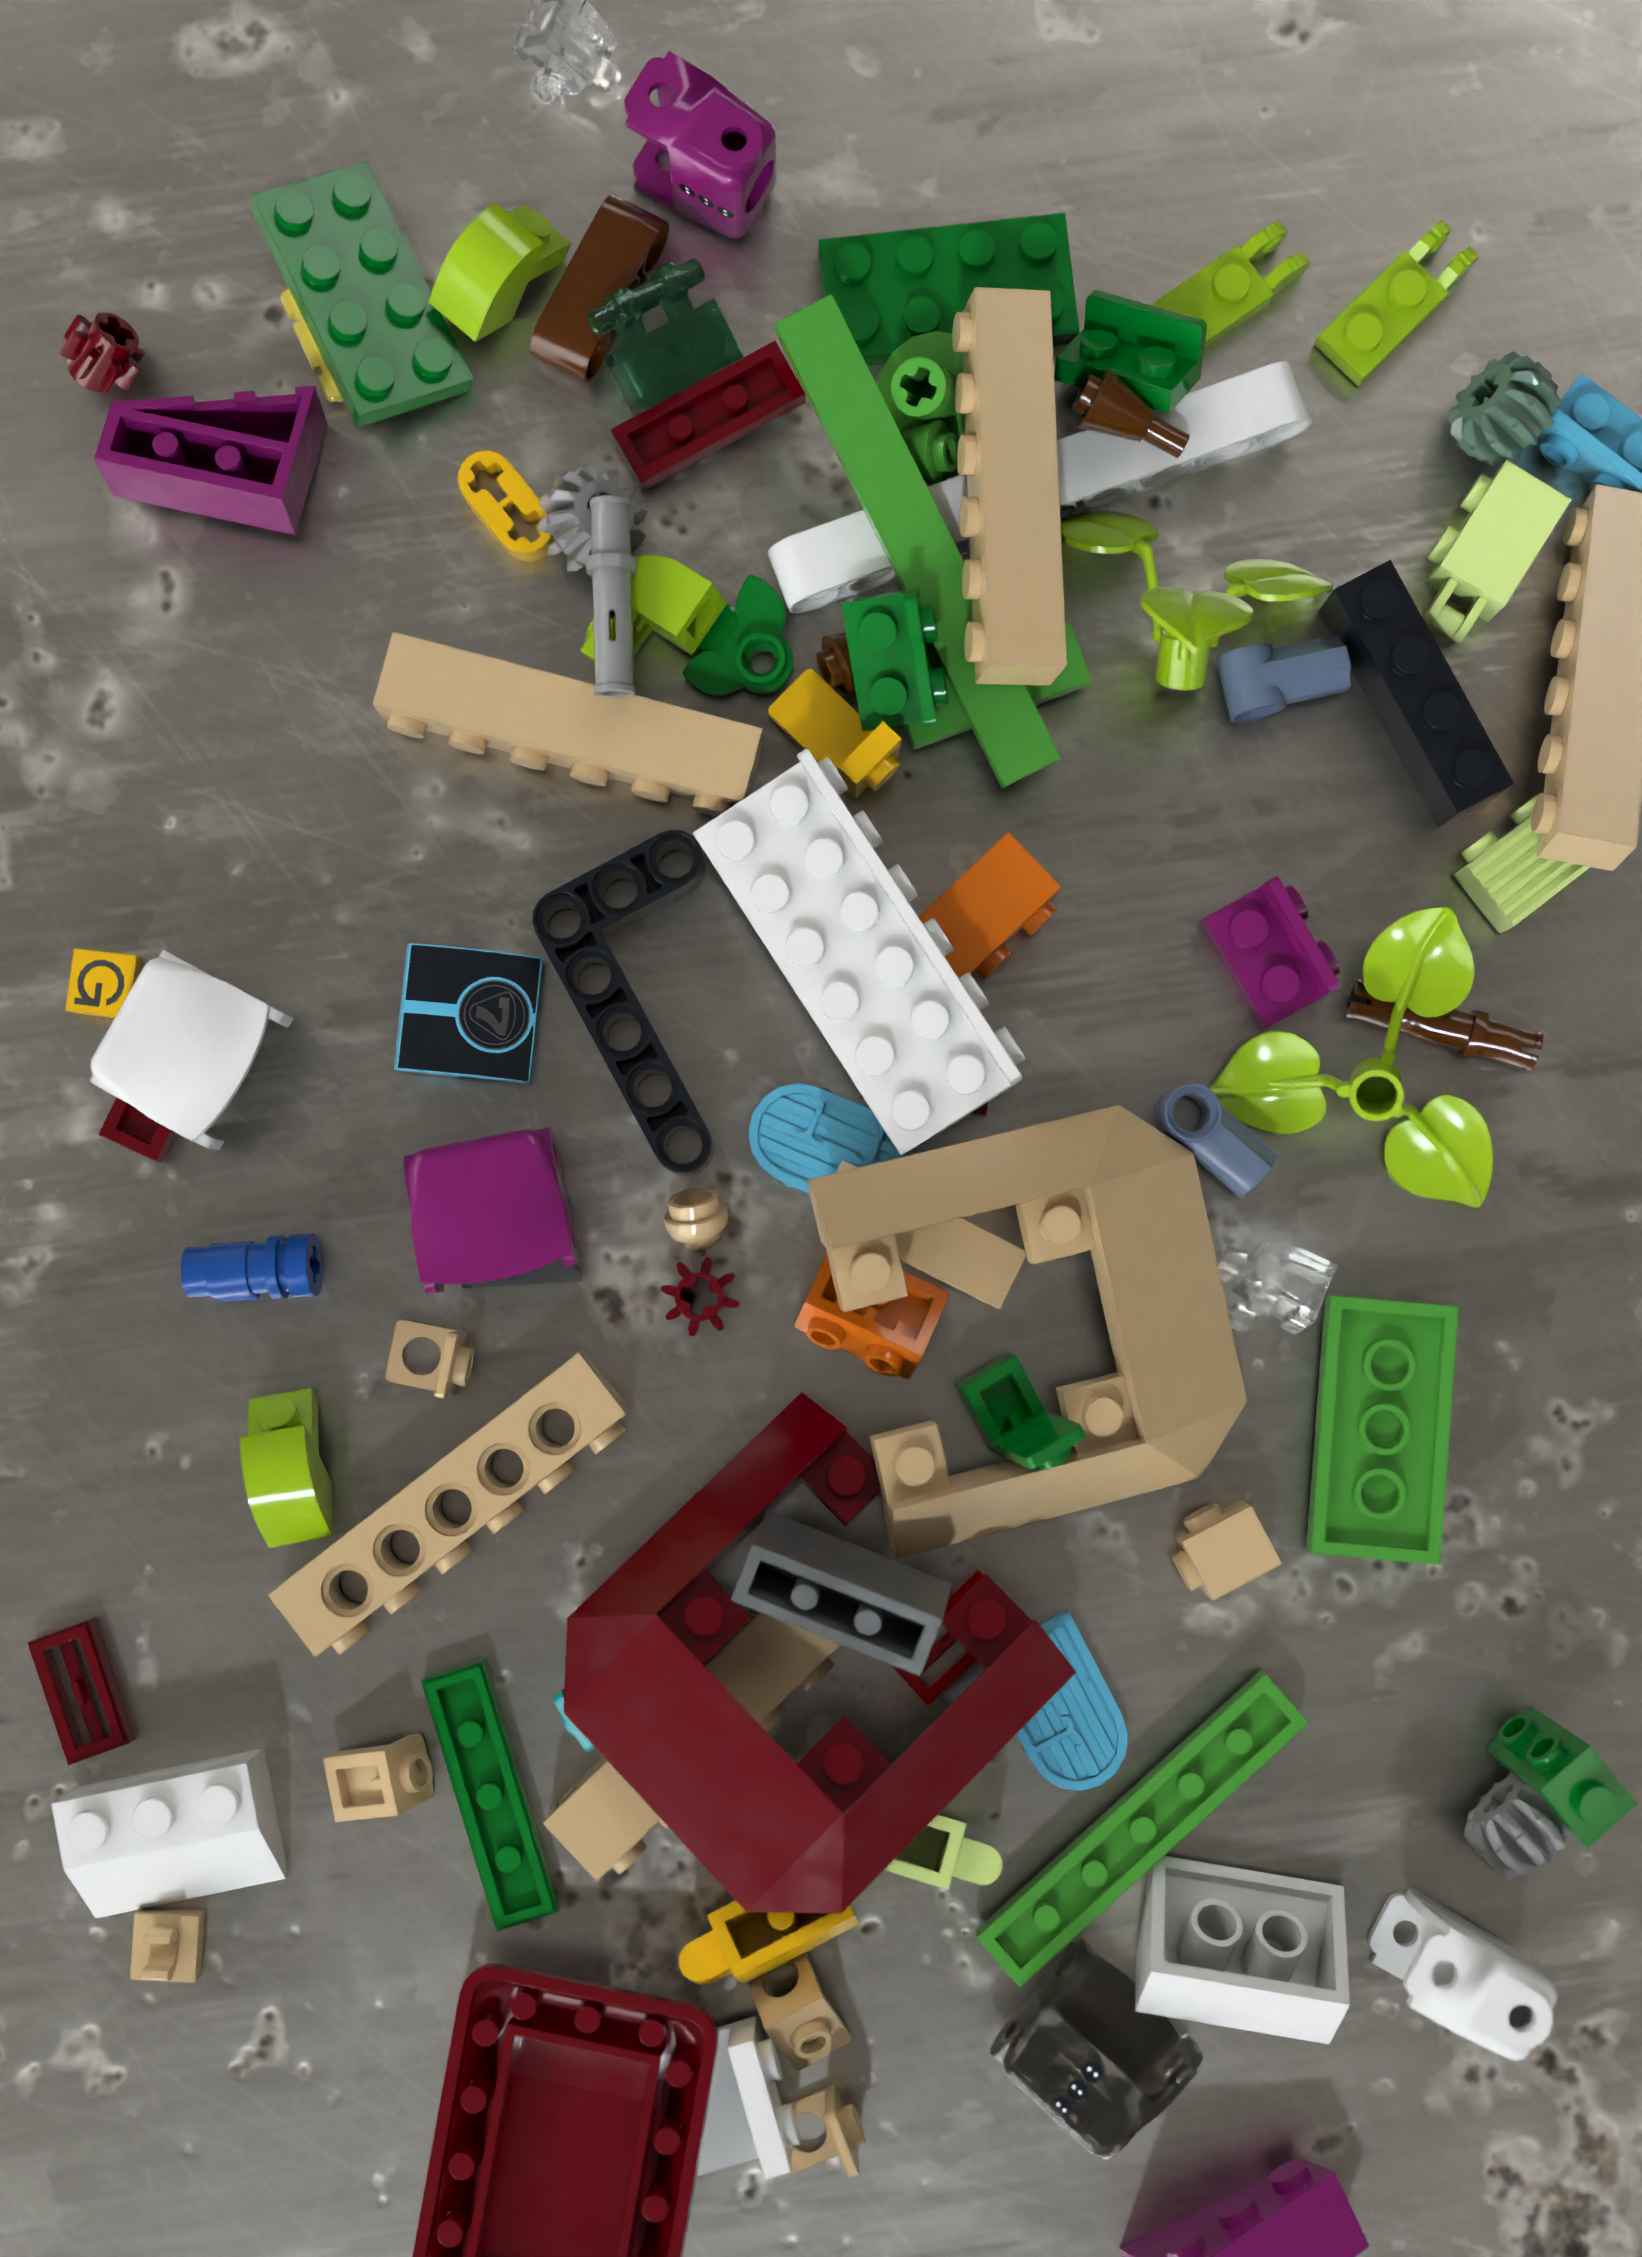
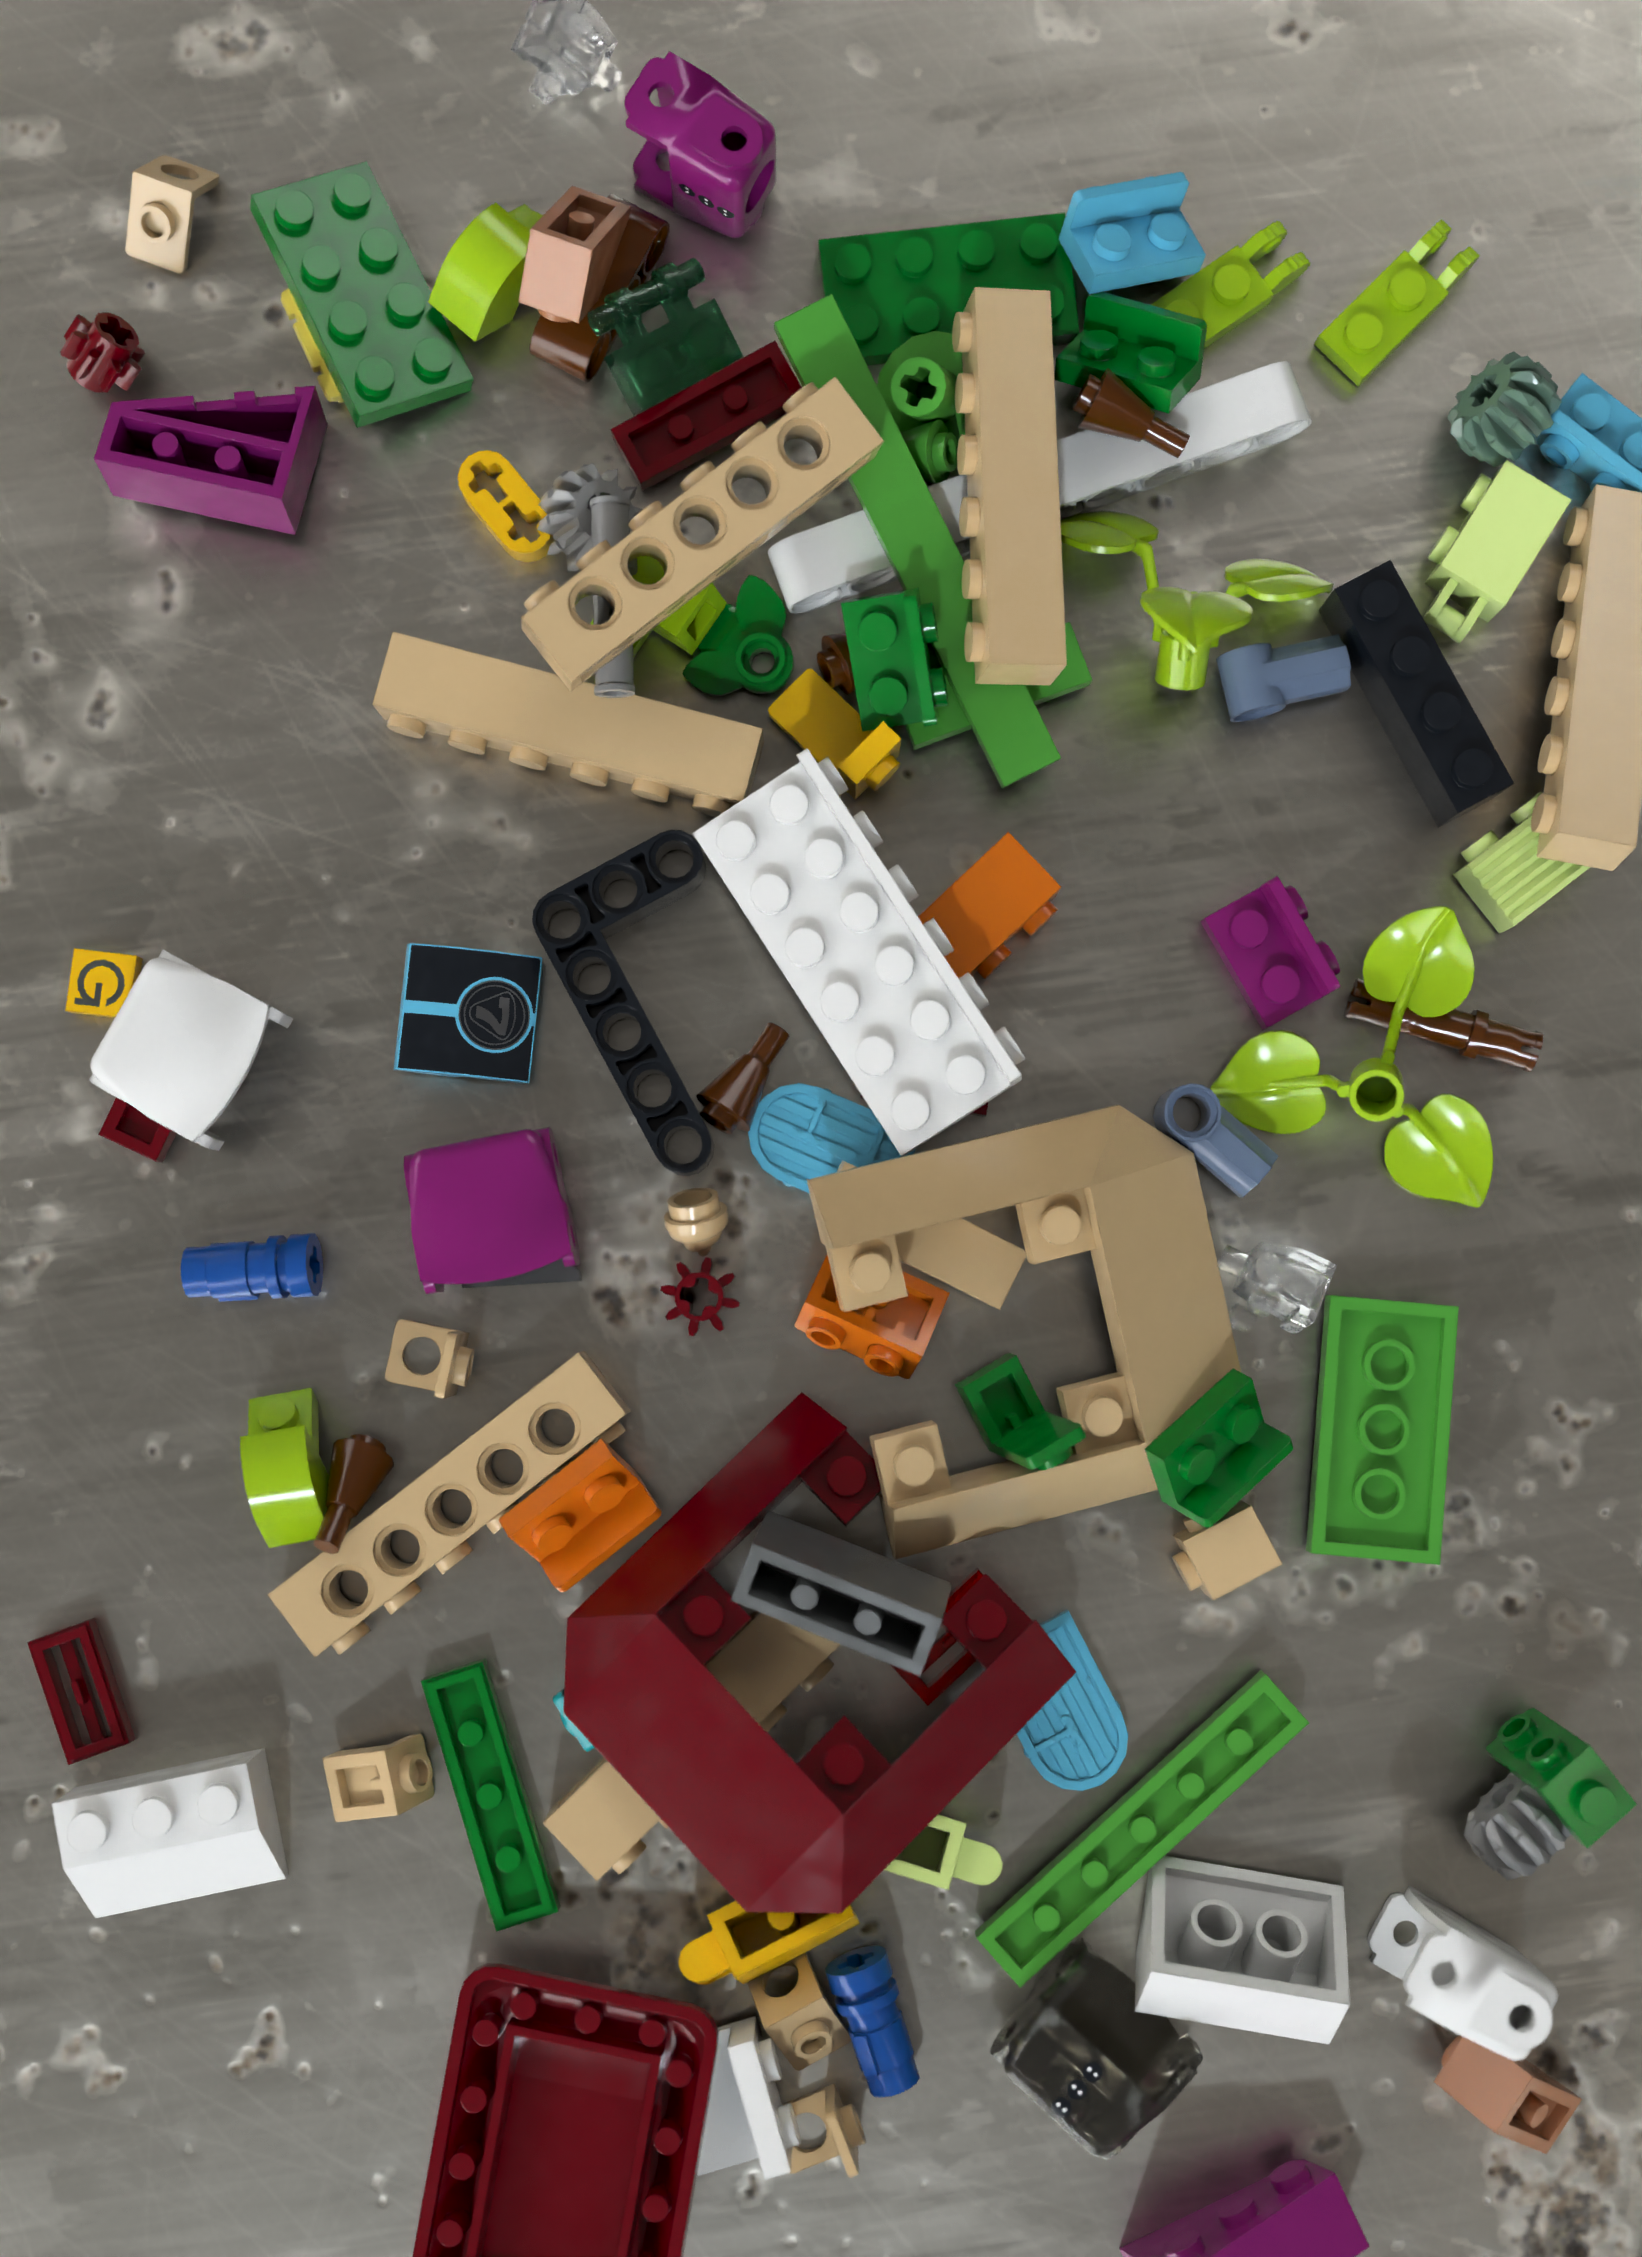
tan tile [130,1907,206,1983] -> none
none -> tan bracket [125,155,219,273]
none -> reddish brown cone [313,1434,394,1554]
none -> orange bracket [498,1438,662,1592]
none -> nougat slope [518,186,631,324]
none -> tan brick [521,377,884,692]
none -> reddish brown cone [696,1022,789,1134]
none -> blue axle [825,1946,920,2098]
none -> medium azure bracket [1059,172,1206,294]
none -> green bracket [1145,1368,1293,1528]
none -> nougat slope [1433,2035,1582,2154]

